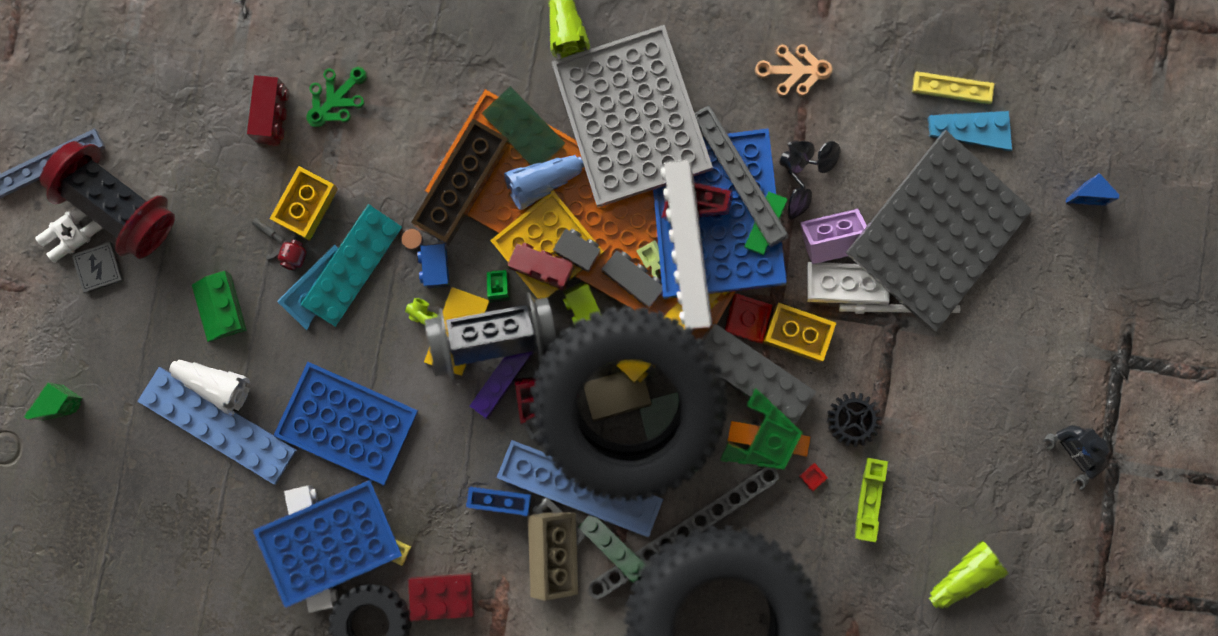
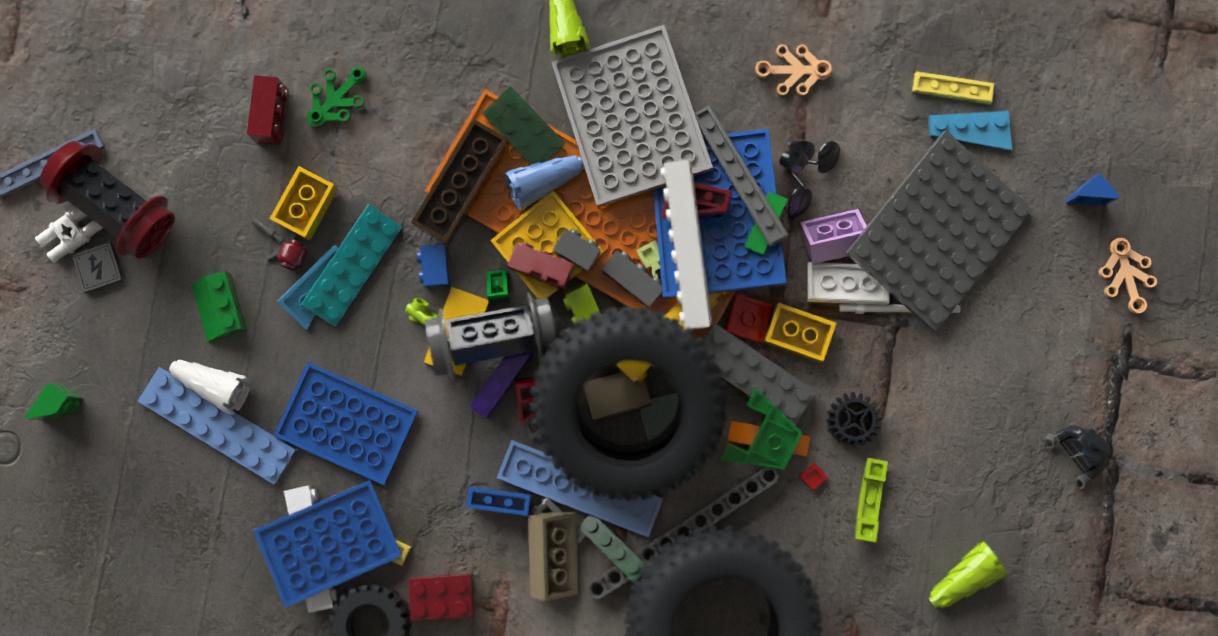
nougat tile [402,229,423,250] -> none
none -> light nougat plant [1099,238,1157,314]

